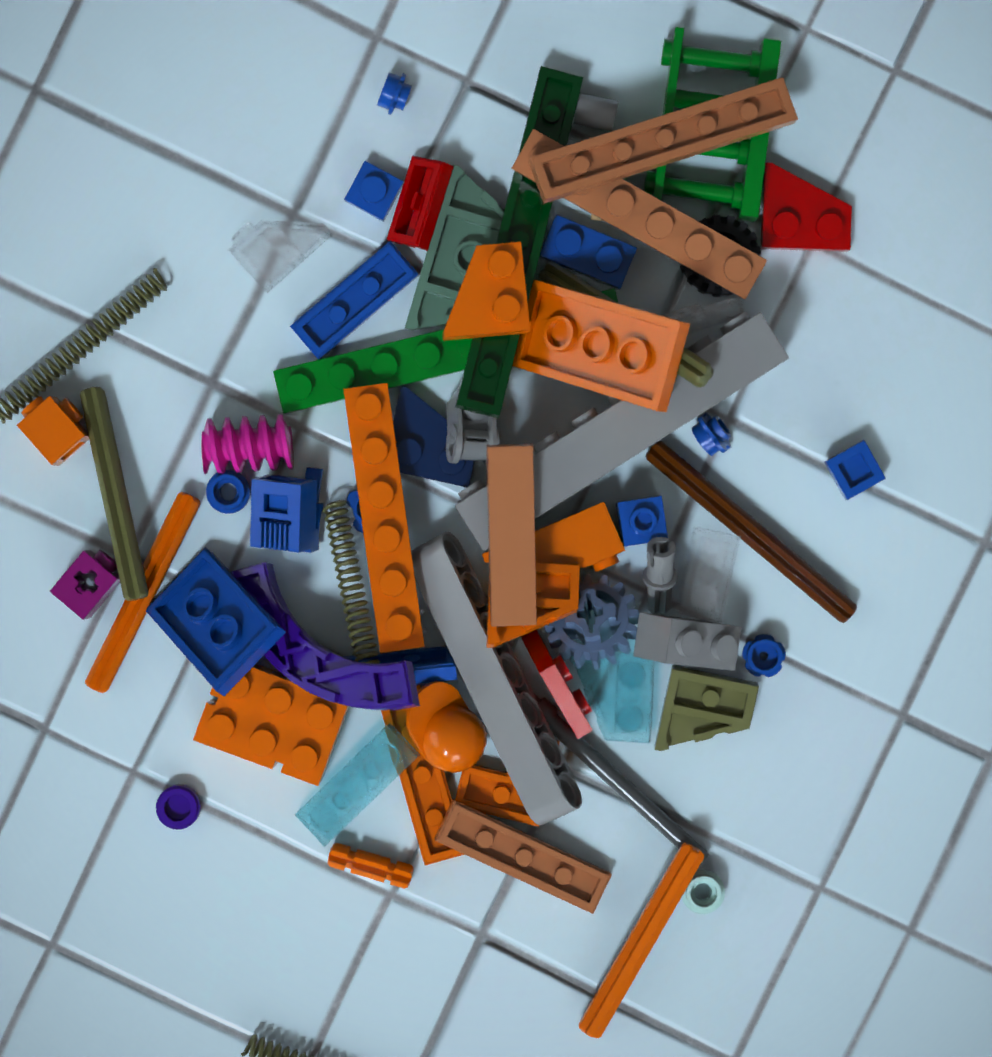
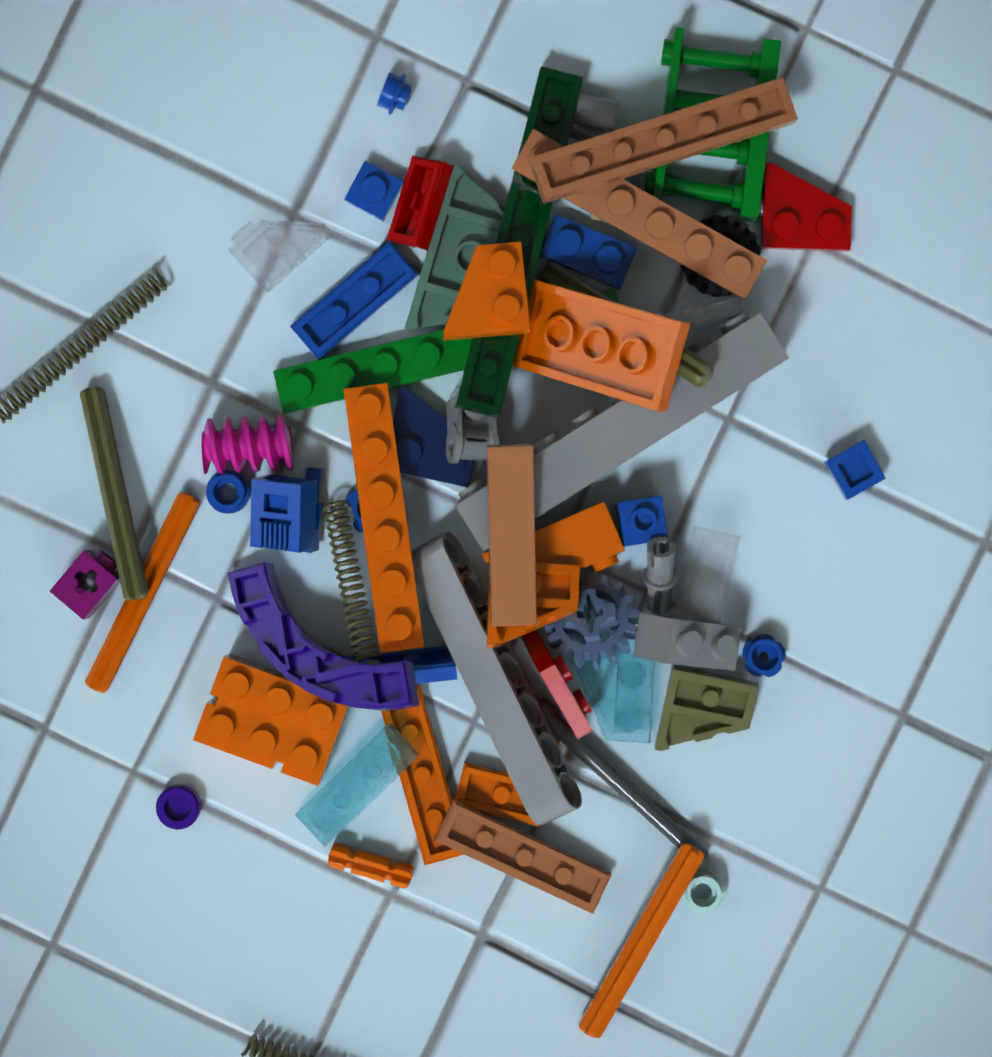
orange brick [17,396,89,466] -> none
blue tile [146,547,286,696] -> none
orange cap [406,681,487,773] -> none
reddish brown axle [645,441,857,623] -> none
blue plate [691,412,731,456] -> none

